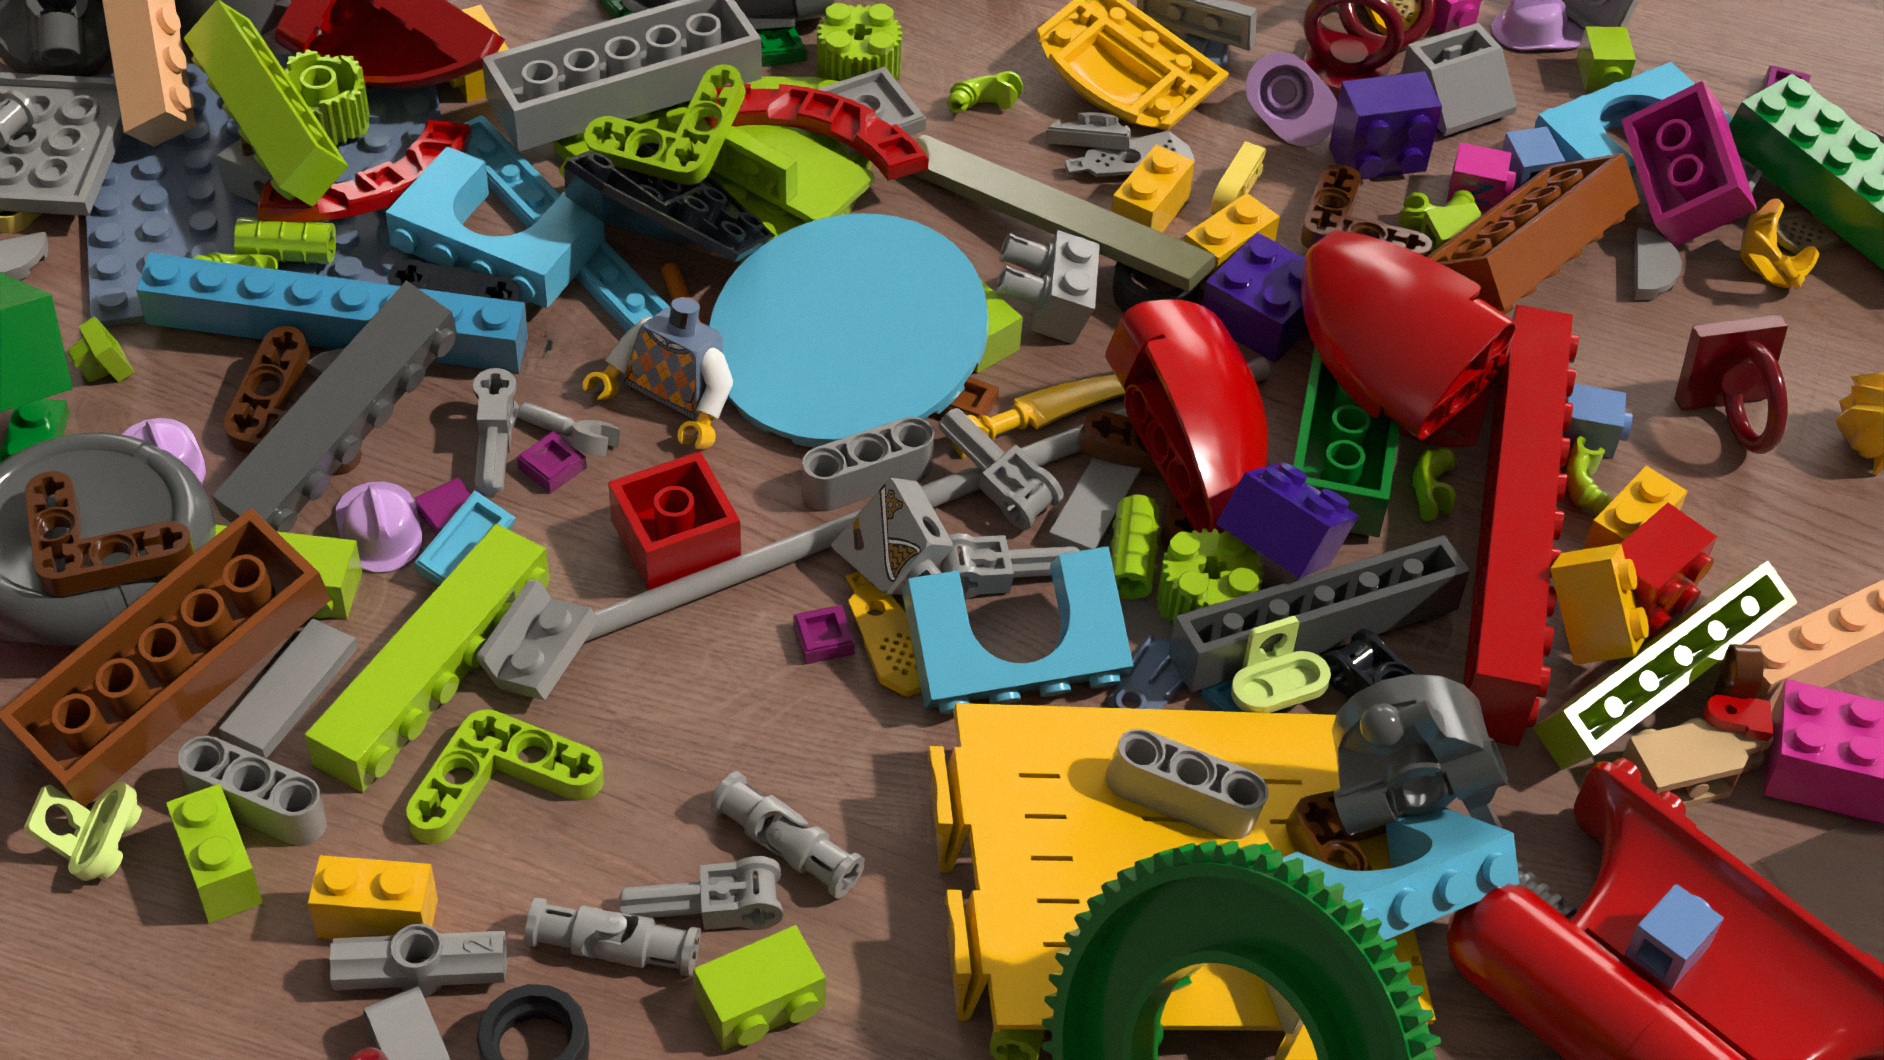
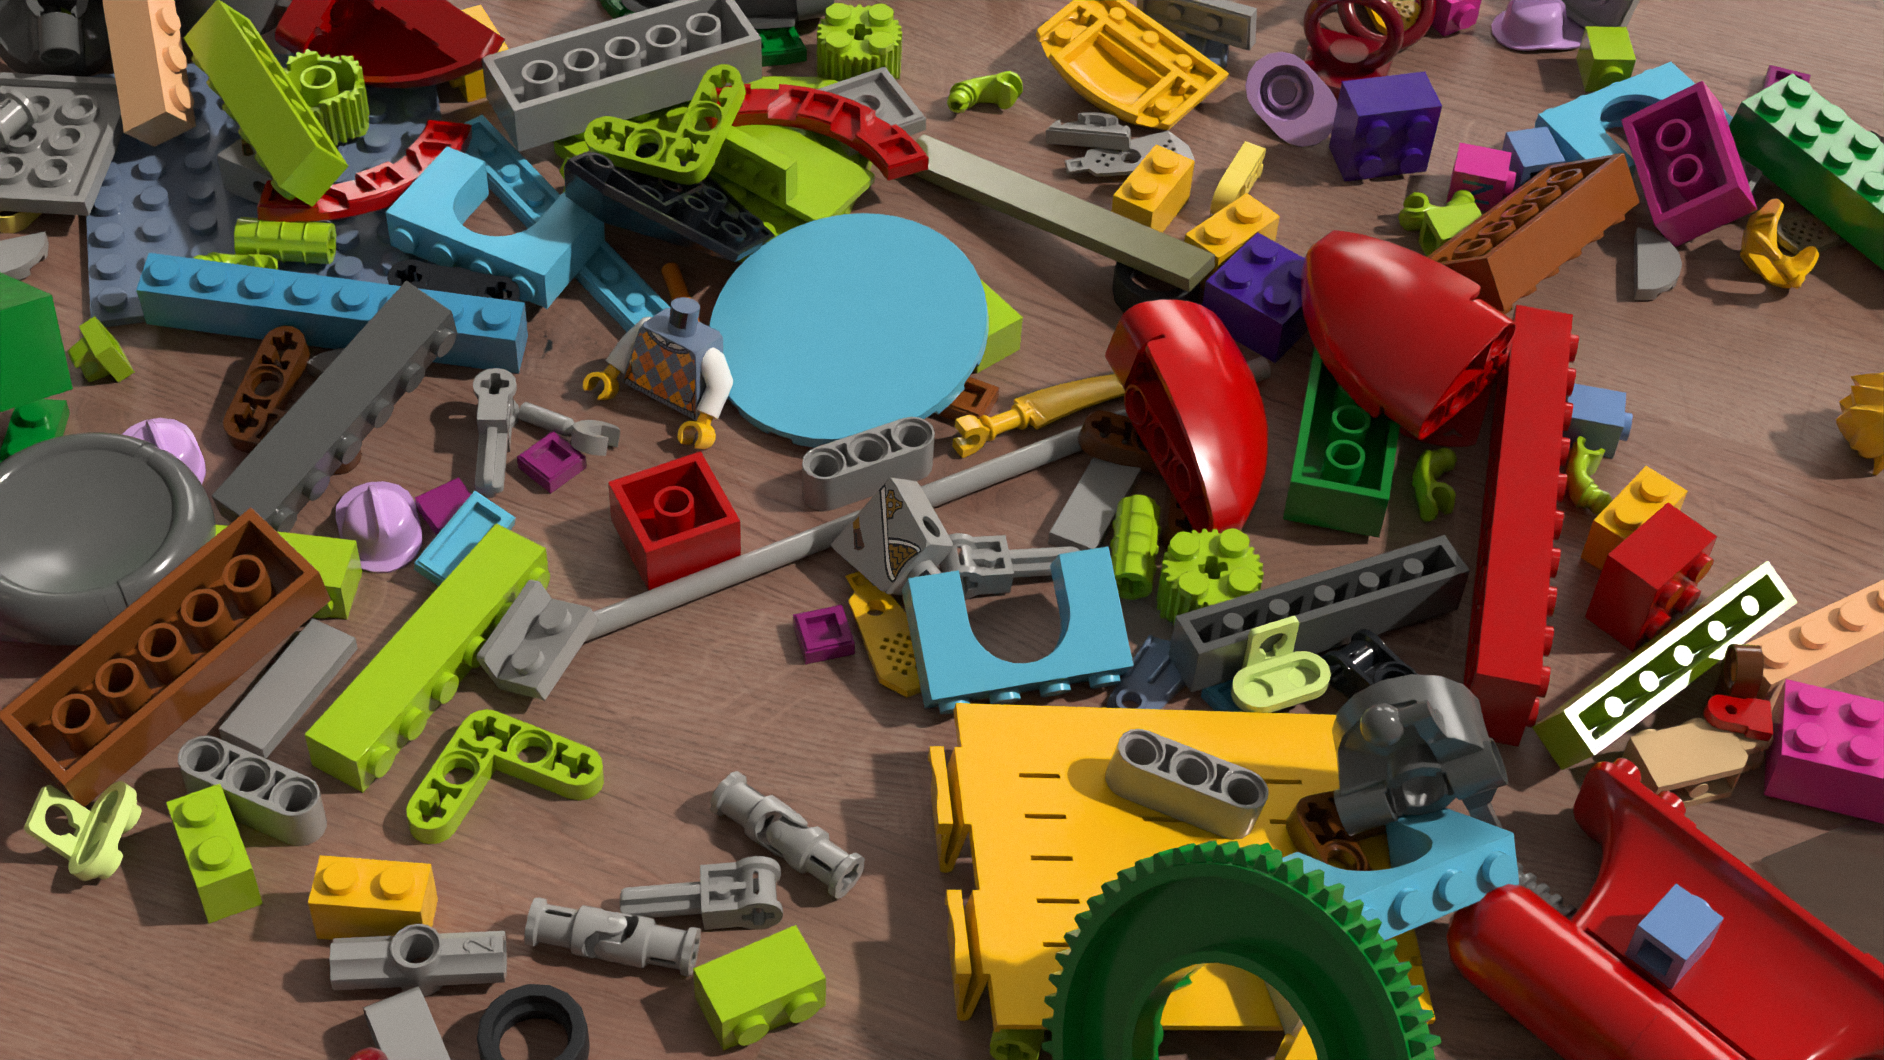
reddish brown beam [25,471,195,597] -> none
light grey connector [938,408,1064,530] -> none
light grey brick [996,230,1100,344] -> none
dark purple brick [1216,462,1359,578] -> none
reddish brown beam [1301,164,1432,257] -> none
light grey slope [1401,23,1517,136] -> none
yellow brick [1550,544,1649,665] -> none
dark red tile [1674,314,1788,454] -> none

